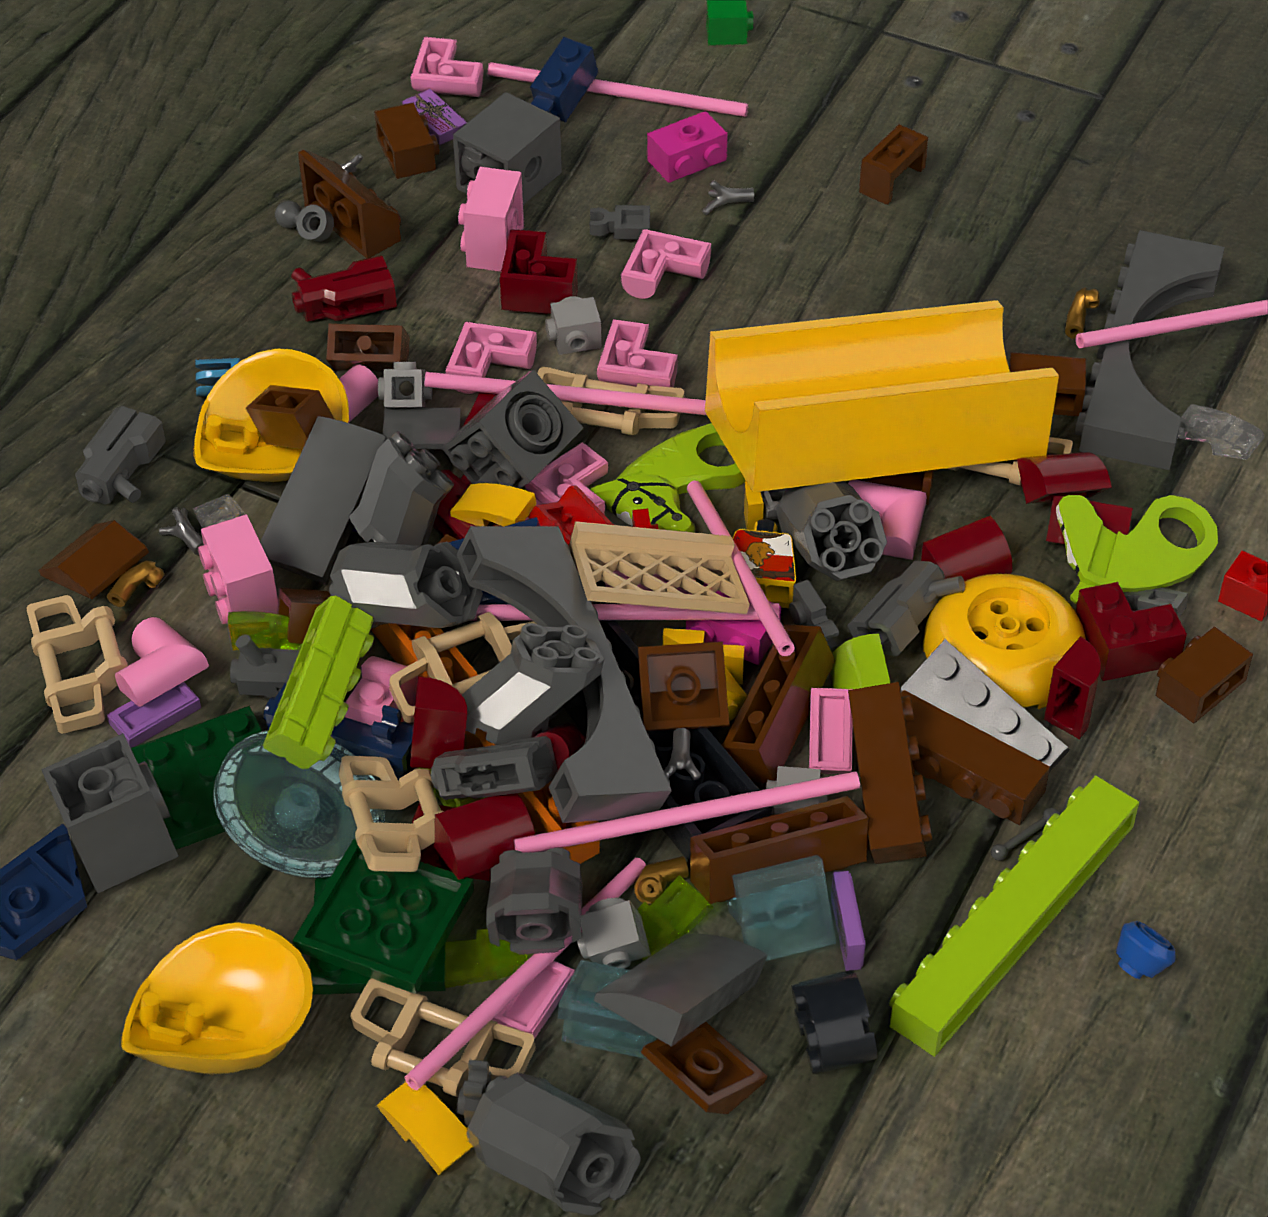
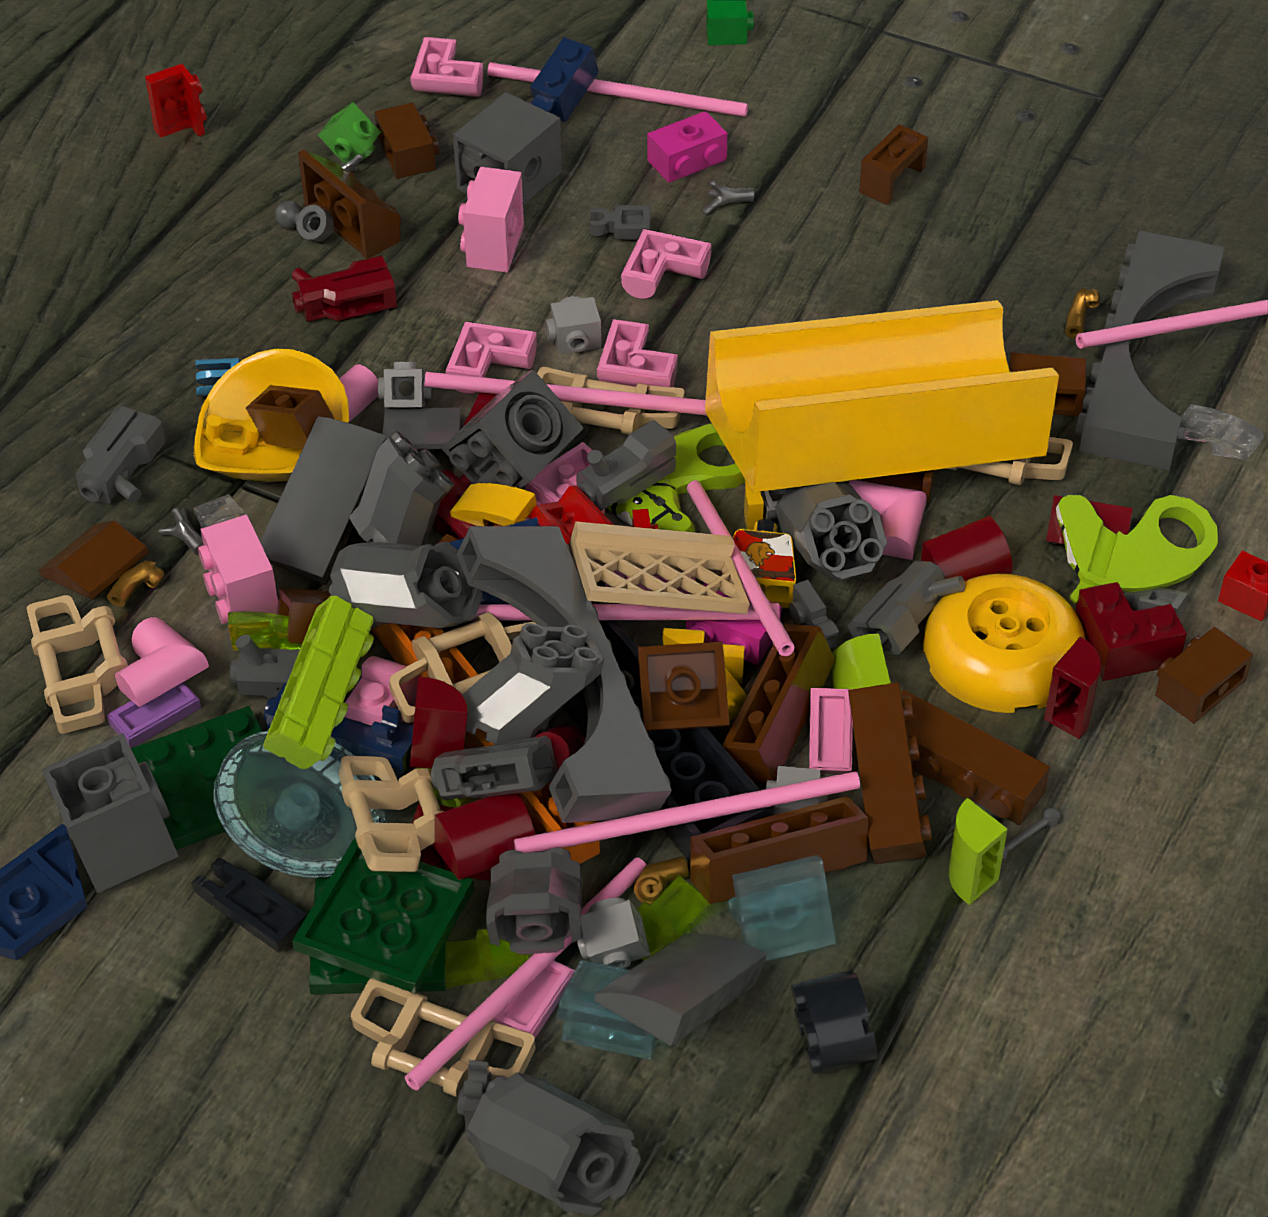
yellow piece [121,922,313,1075] -> none
reddish brown brick [326,324,410,371] -> none
yellow slope [377,1082,474,1175] -> none
medium lavender tile [402,89,467,145] -> none
dark red brick [500,229,578,314] -> none
reddish brown slope [641,1022,767,1114] -> none
flat silver bar [664,728,701,780] -> none
medium lavender tile [831,871,865,971] -> none
lime brick [889,775,1139,1057] -> none
wing [901,639,1070,773] -> none
dark red brick [1017,452,1112,504] -> none
blue cone [1116,921,1175,979] -> none
none -> red bracket [145,63,207,138]
none -> black hinge [191,858,308,953]
none -> bright green brick [318,102,381,163]
none -> dark grey piece [576,420,676,511]
none -> lime brick [949,798,1007,905]

